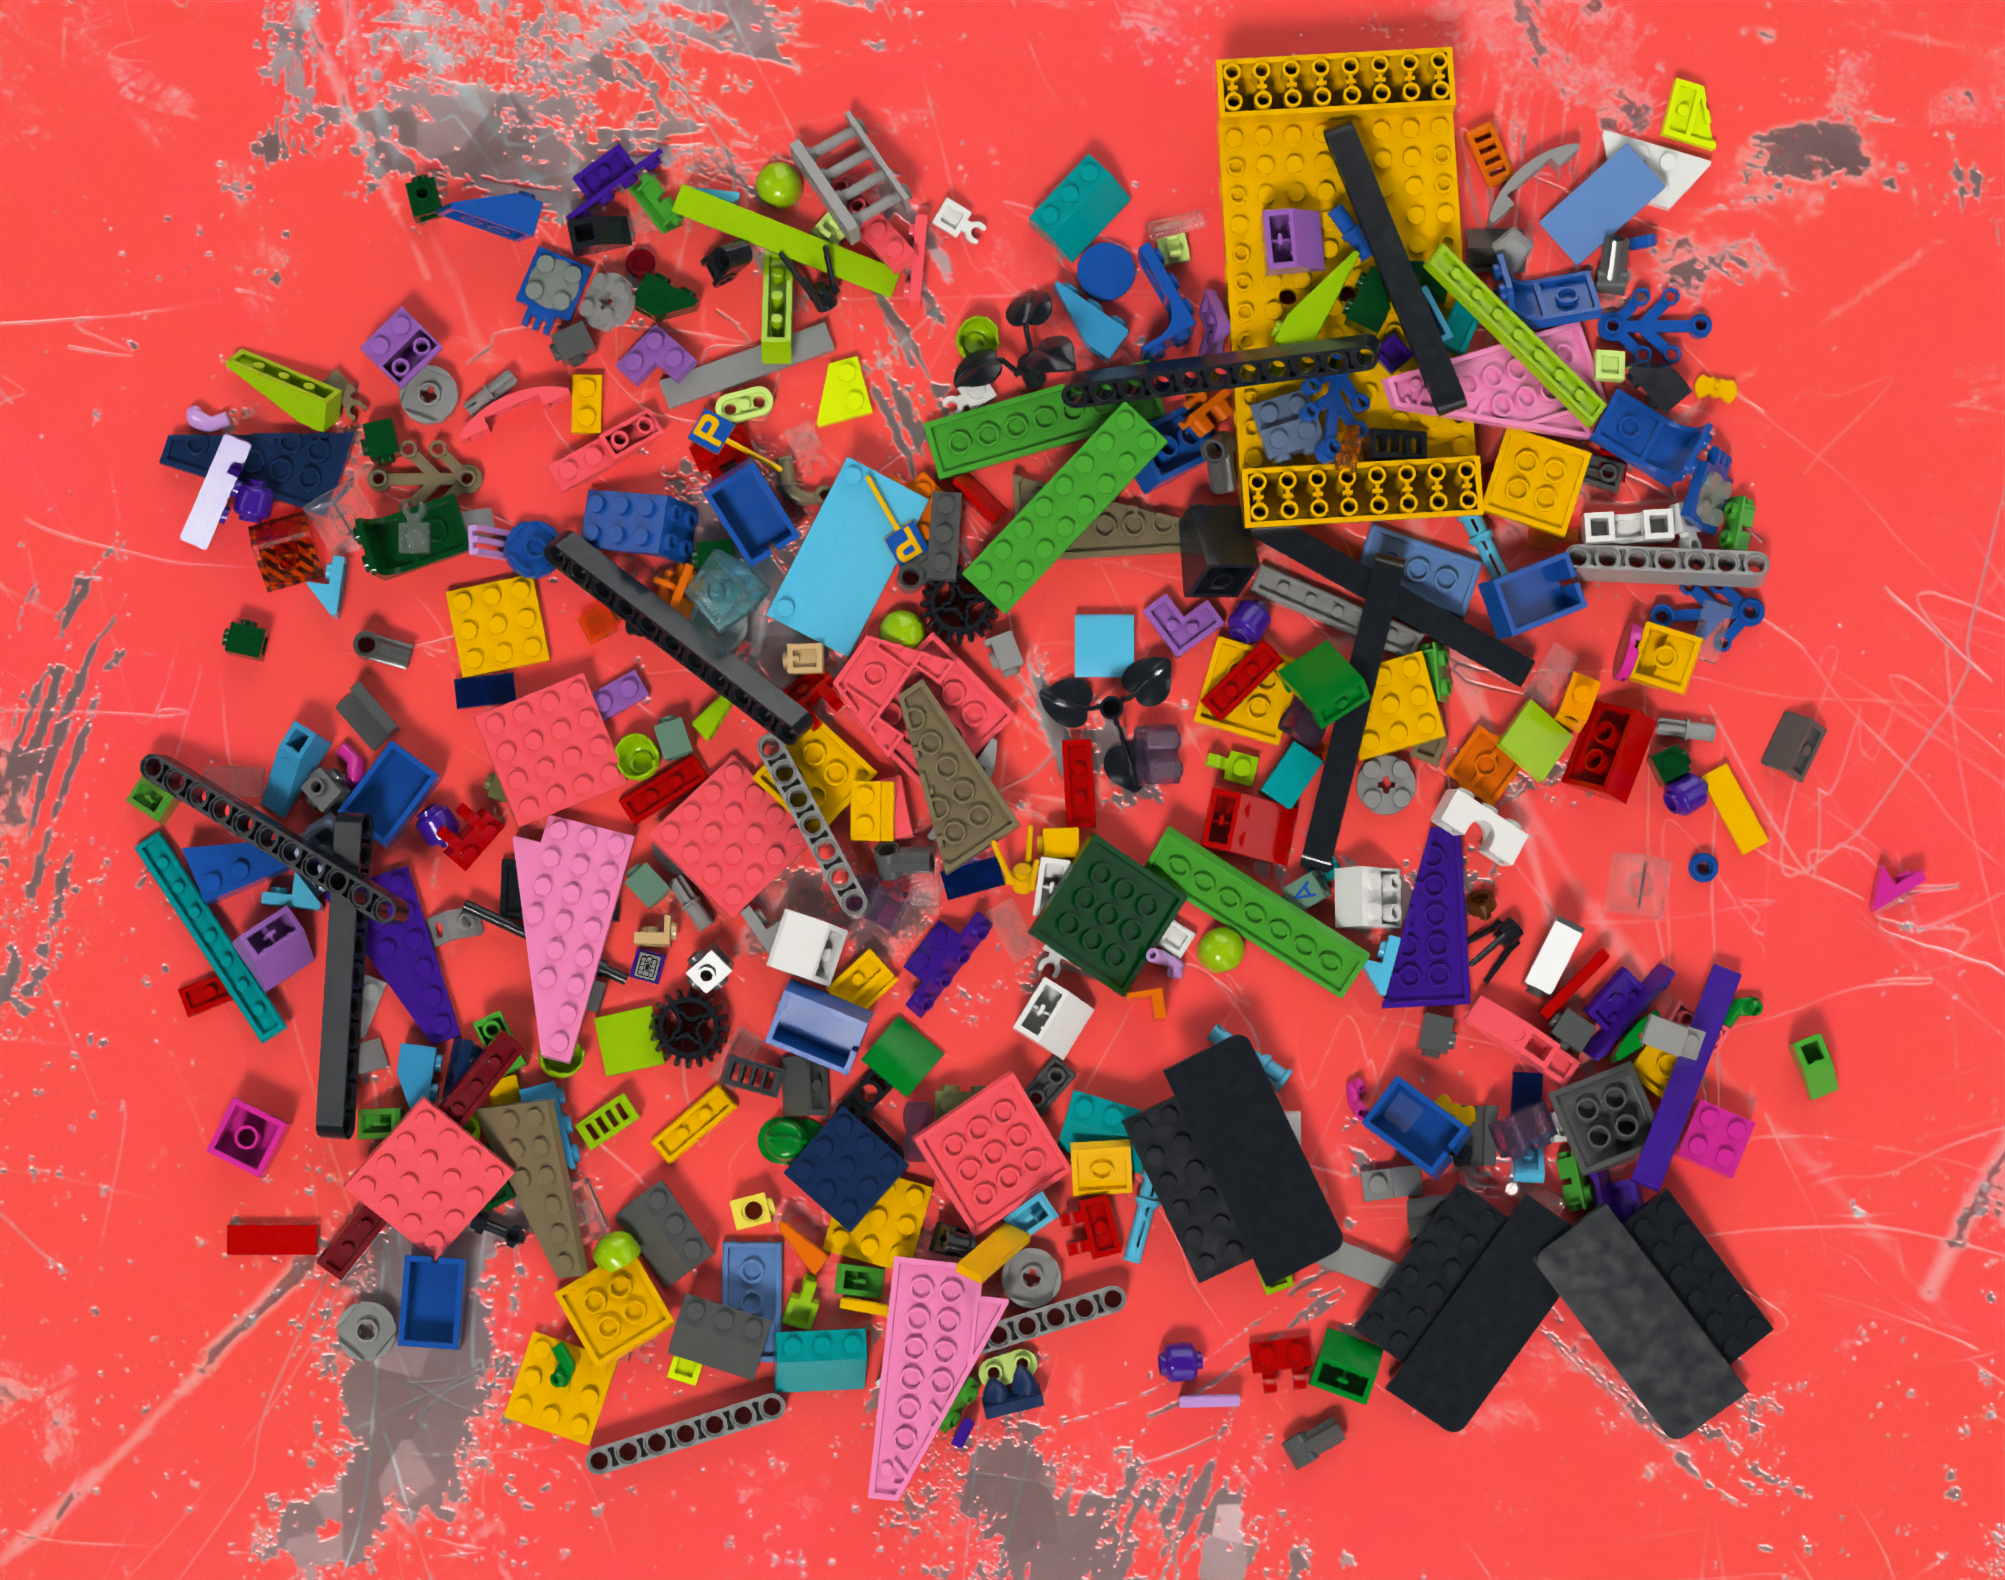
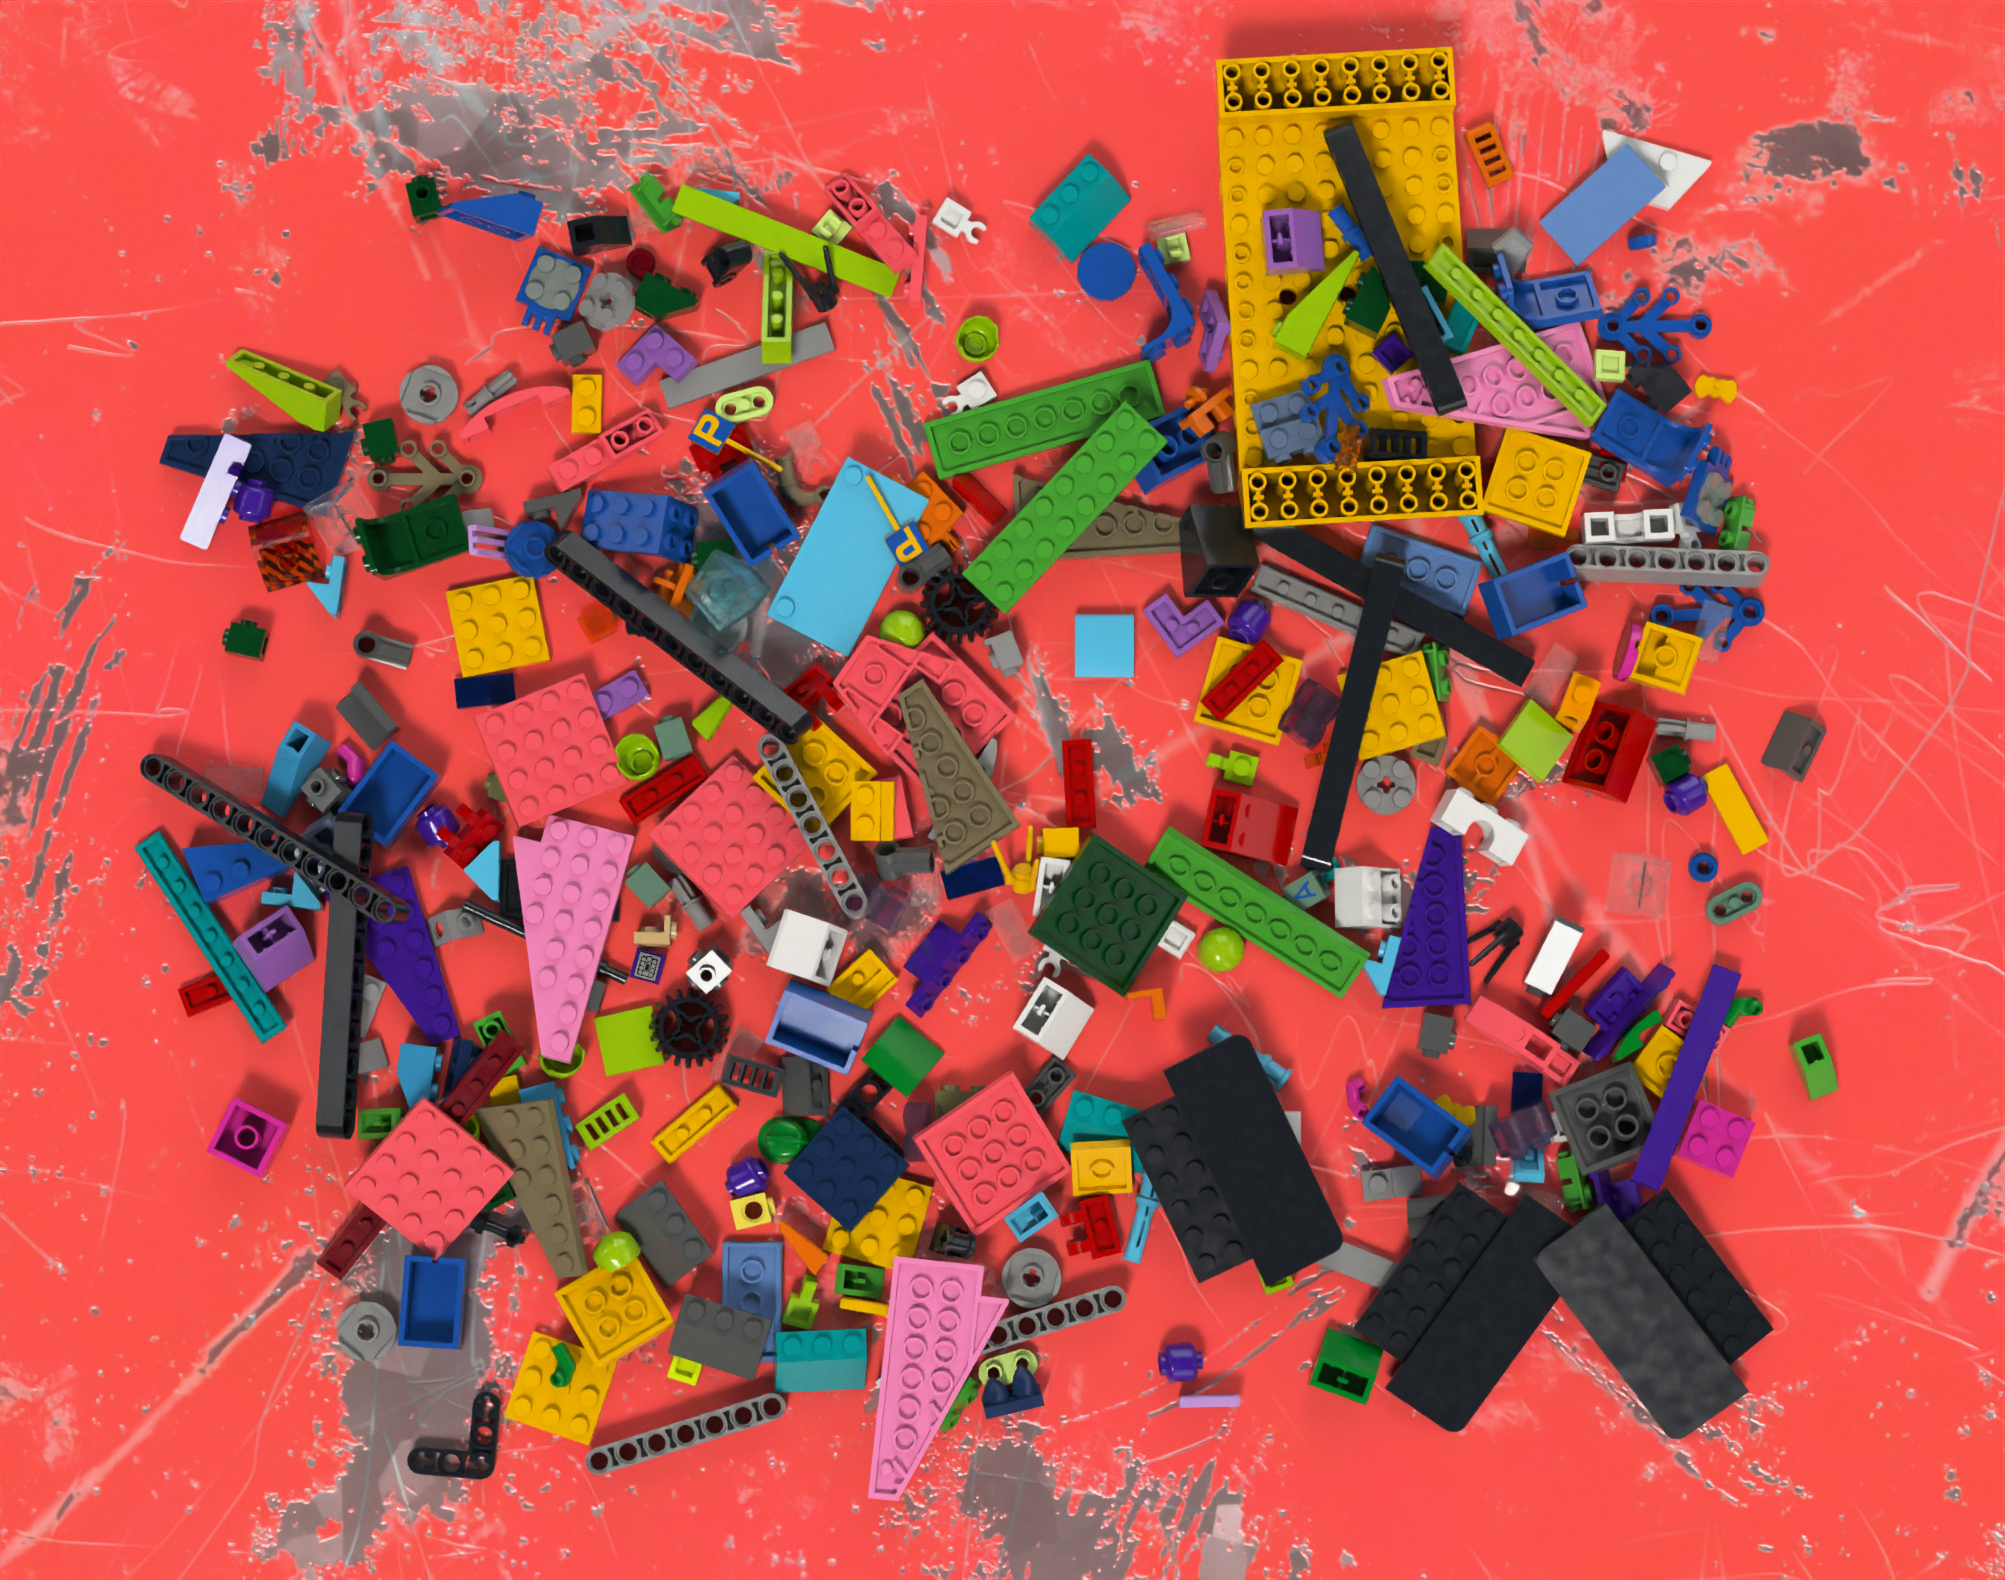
bright green slope [126,776,181,826] -> none
lavender arm [186,406,231,433] -> none
red tile [227,1225,318,1255] -> none
medium lavender slope [360,306,444,389] -> none
clear plate [399,502,430,554] -> none
dark purple bracket [566,143,664,221] -> none
lime hair [755,162,803,209] -> none
tan bracket [783,643,825,677] -> none
light grey fence [789,110,913,245] -> none
neon yellow wing [817,356,873,429] -> none
dark grey plate [926,491,963,582] -> none
dark purple tile [951,1417,975,1448] -> none
black plant [954,291,1076,389] -> none
yellow tile [956,1222,1031,1284] -> none
black plant [1039,657,1171,793] -> none
dark azure slope [1054,281,1130,364] -> none
black beam [1061,334,1381,408] -> none
clear purple brick [1134,724,1183,786] -> none
lavender arm [1146,948,1185,979] -> none
red plate [1249,1336,1313,1394] -> none
teal panel [1258,741,1323,809] -> none
green panel [1278,640,1371,730] -> none
dark grey piece [1281,1416,1346,1470] -> none
reddish brown tile [1465,889,1497,920] -> none
light grey slope [1486,143,1581,229] -> none
dark grey piece [1594,235,1630,296] -> none
light grey slope [1639,1013,1706,1061] -> none
neon yellow wing [1659,78,1716,152] -> none
dark pink slope [1868,865,1927,912] -> none
none -> black beam [407,1392,501,1479]
none -> medium azure slope [463,841,502,903]
none -> dark grey slope [523,489,584,532]
none -> dark purple head [725,1156,771,1198]
none -> sand green plate [1705,882,1763,926]

